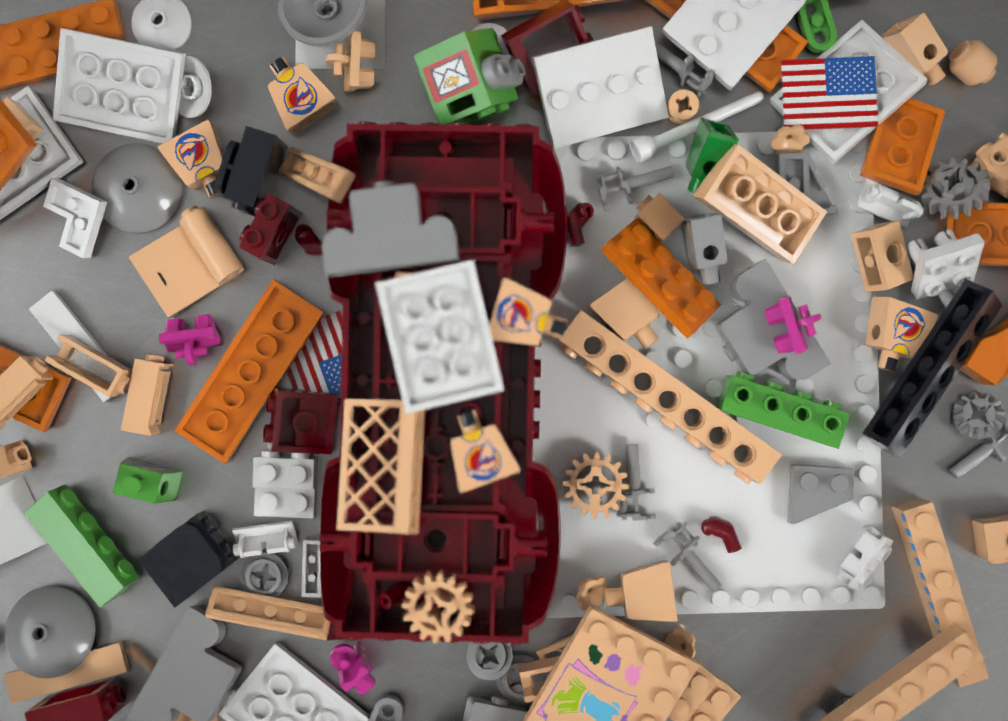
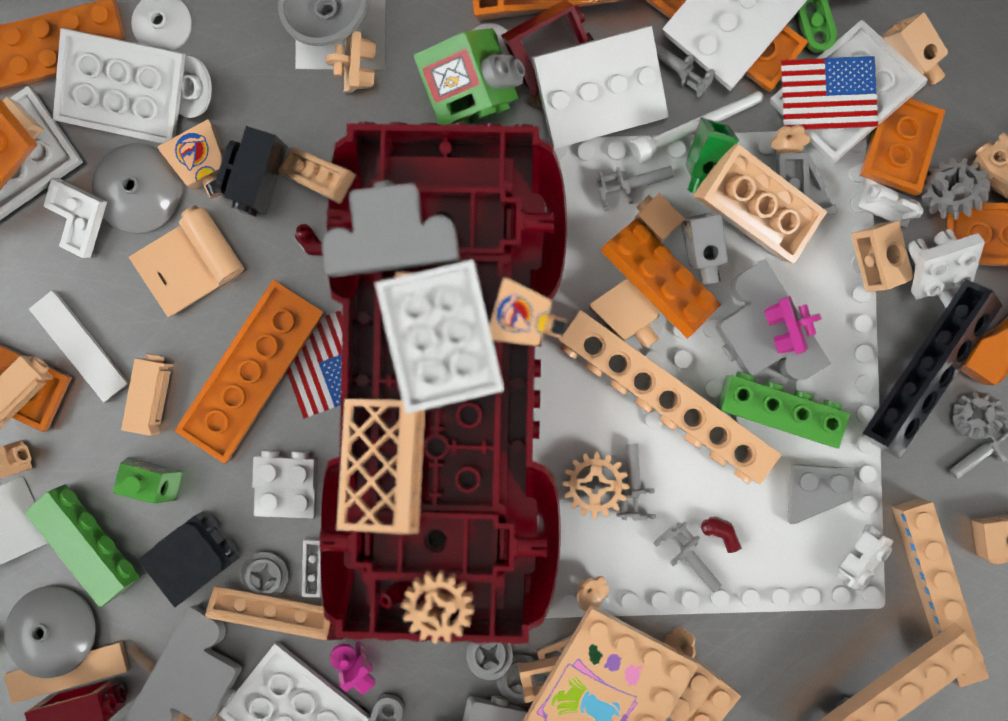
light nougat window [45,334,132,397] -> none
dark pink hips [159,314,222,366] -> none
white hinge [232,521,299,558] -> none
dark red plate [238,192,303,266] -> none
dark red plate [263,387,338,455] -> none
light nougat torso [267,57,340,136] -> none
light nougat torso [450,410,521,493] -> none
dark red arm [567,202,594,247] -> none
light nougat torso [604,560,678,622] -> none
light nougat wheel [667,89,699,125] -> none
light nougat torso [865,297,938,372] -> none
light nougat head [949,40,998,86] -> none

